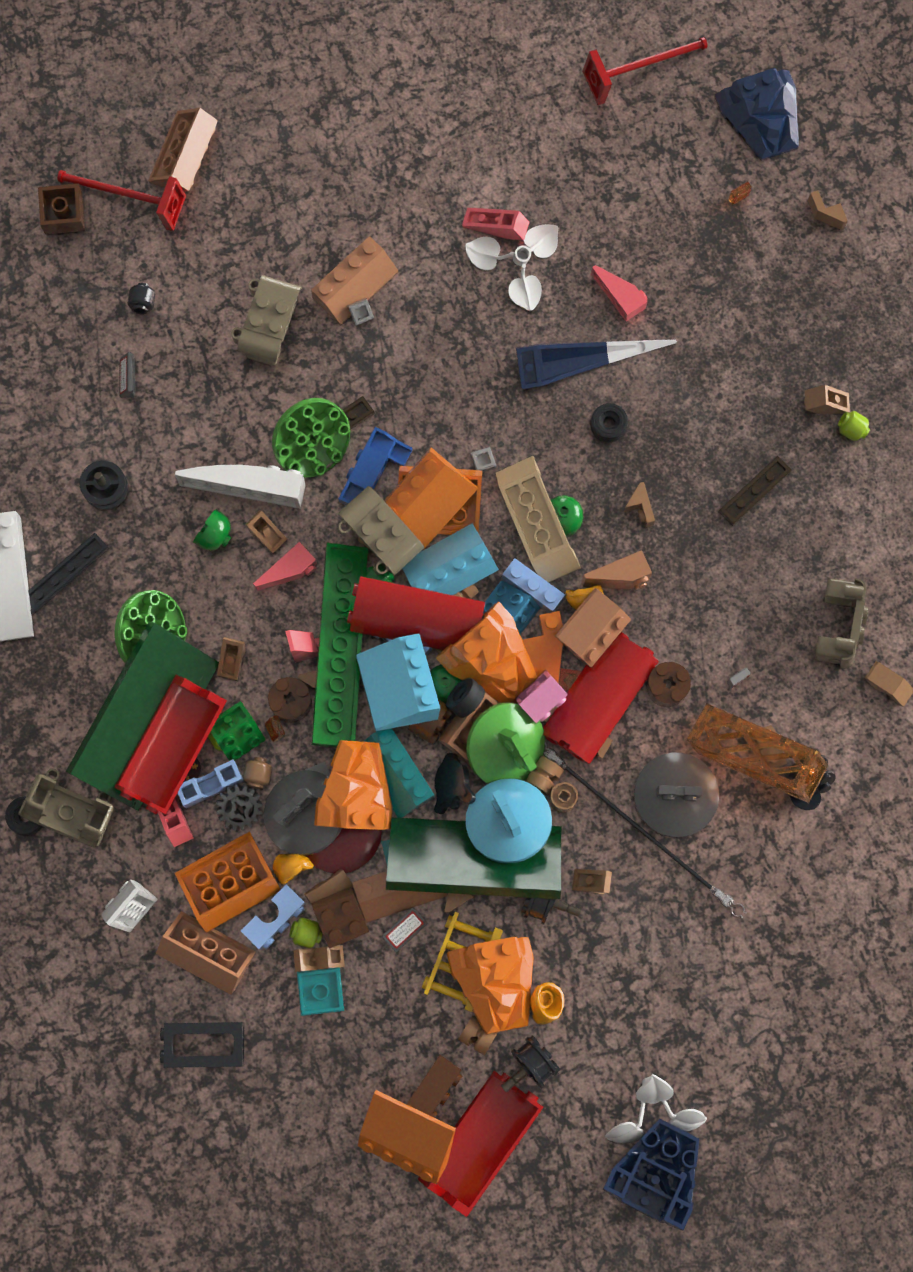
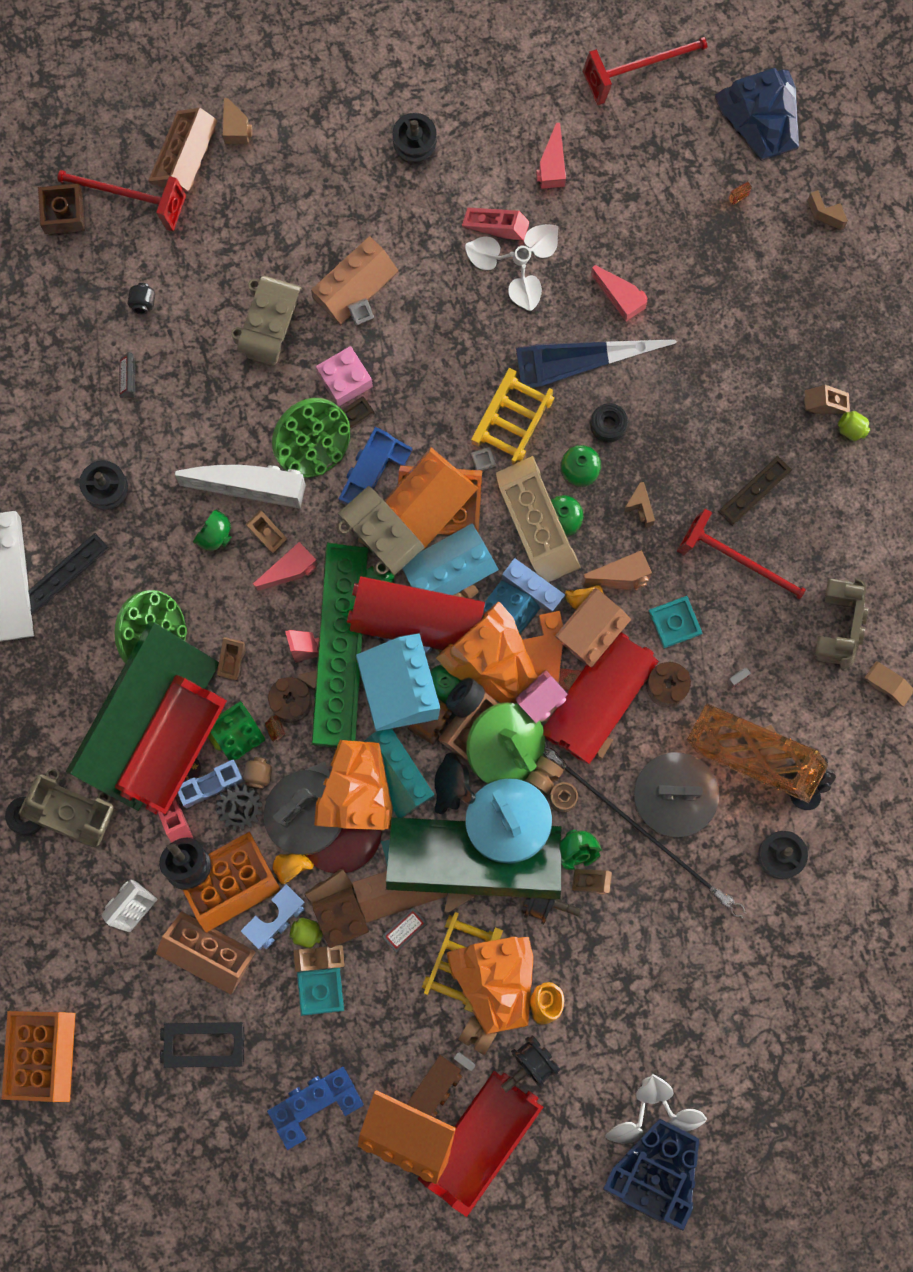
none -> orange slope [1,1011,75,1102]
none -> black wheel [159,838,211,890]
none -> medium nougat slope [223,98,253,144]
none -> blue bracket [267,1066,364,1150]
none -> bright pink brick [316,346,373,407]
none -> black wheel [392,113,437,162]
none -> light grey tile [453,1052,476,1071]
none -> yellow fence [471,368,555,465]
none -> coral slope [536,123,566,189]
none -> green cylinder [559,830,602,870]
none -> green cylinder [560,445,601,487]
none -> teal tile [648,596,703,649]
none -> red tile [677,508,806,600]
none -> black wheel [758,831,808,880]

